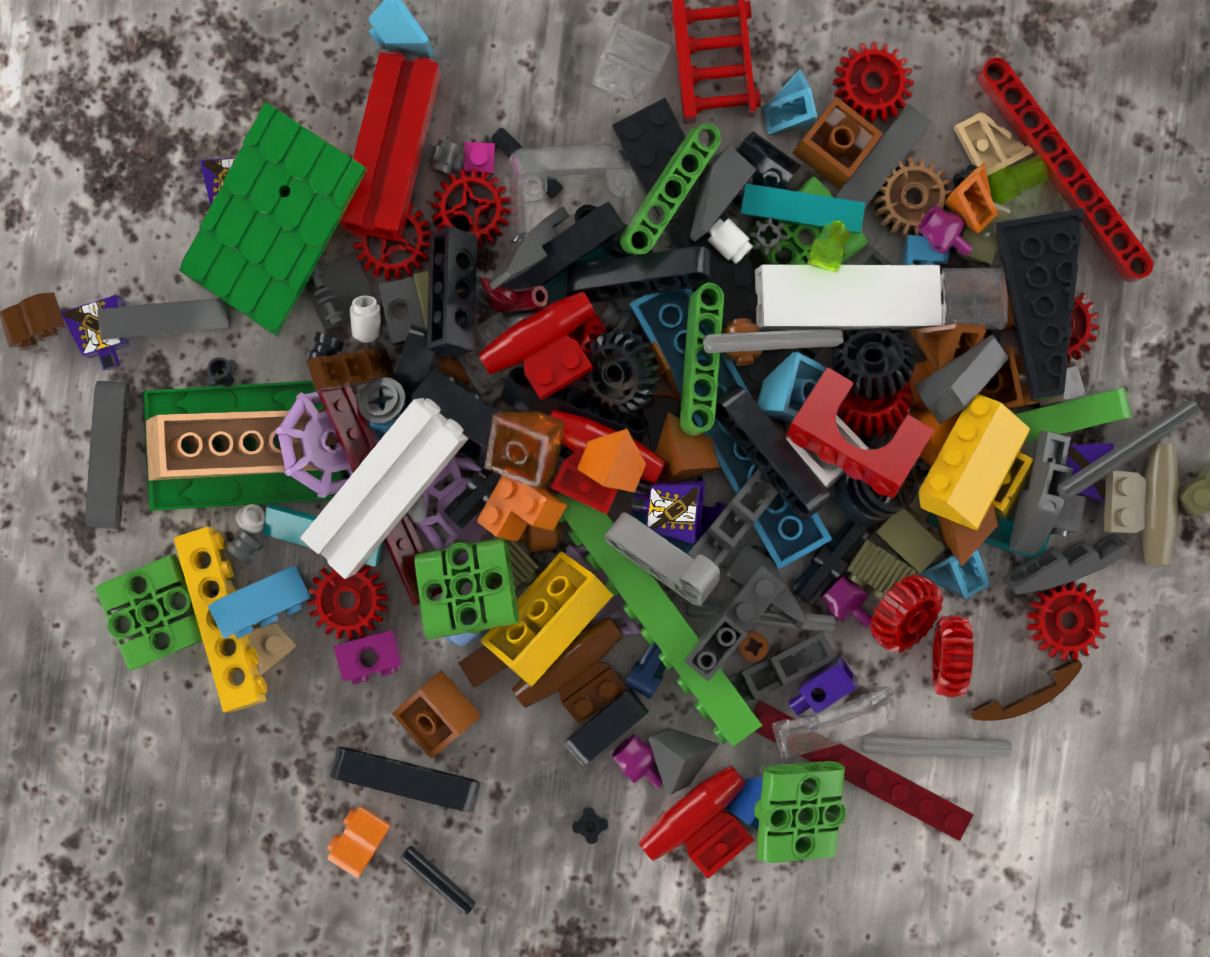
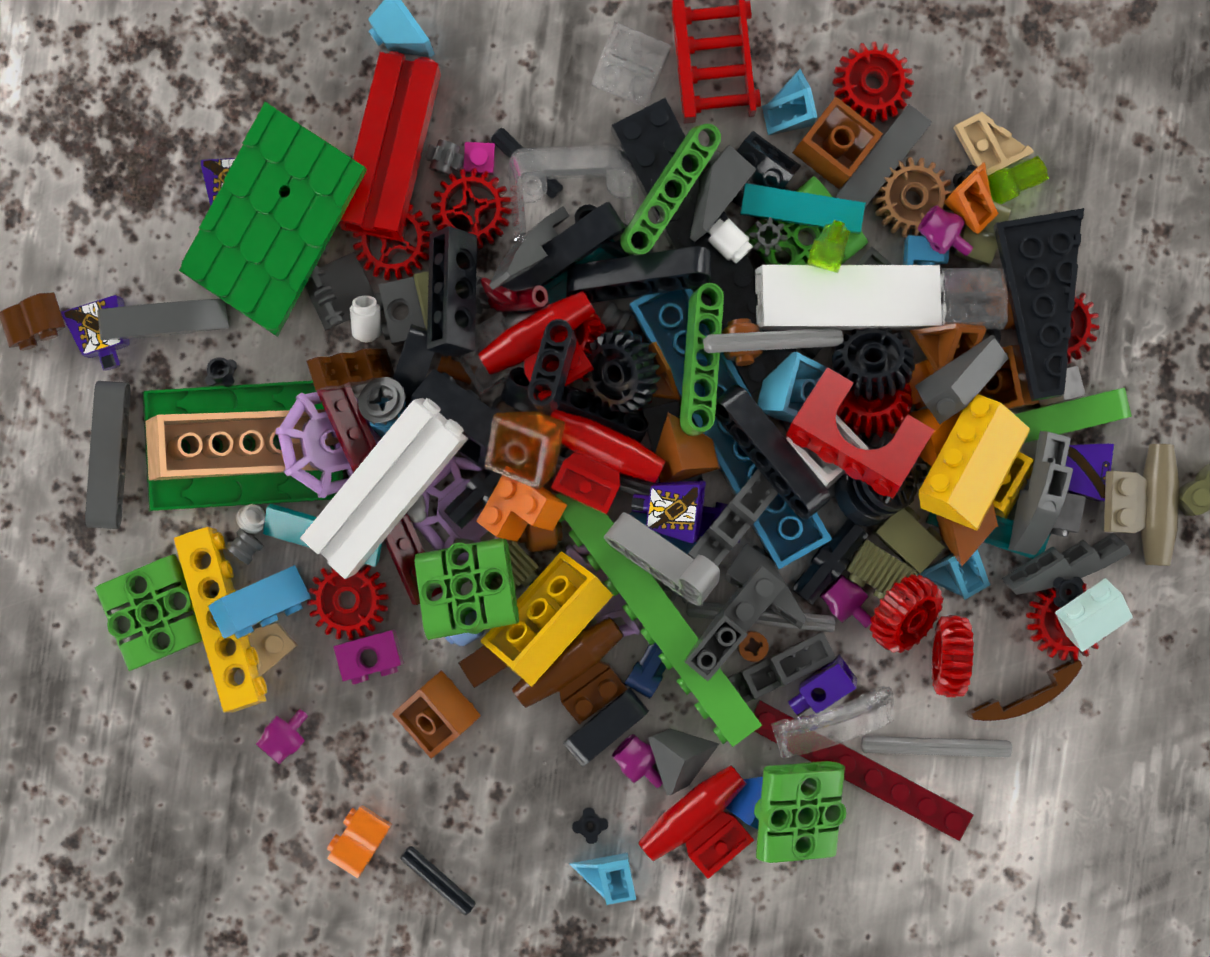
black wheel [305,331,345,360] -> none
black beam [330,746,481,812] -> none
orange slope [577,429,646,492] -> none
red beam [978,57,1154,282] -> none
dark grey axle [1057,400,1200,500] -> none
none -> magenta piece [256,709,309,765]
none -> black beam [528,319,577,413]
none -> medium azure slope [569,852,636,905]
none -> black plate [1053,577,1084,607]
none -> light aqua brick [1055,578,1133,652]

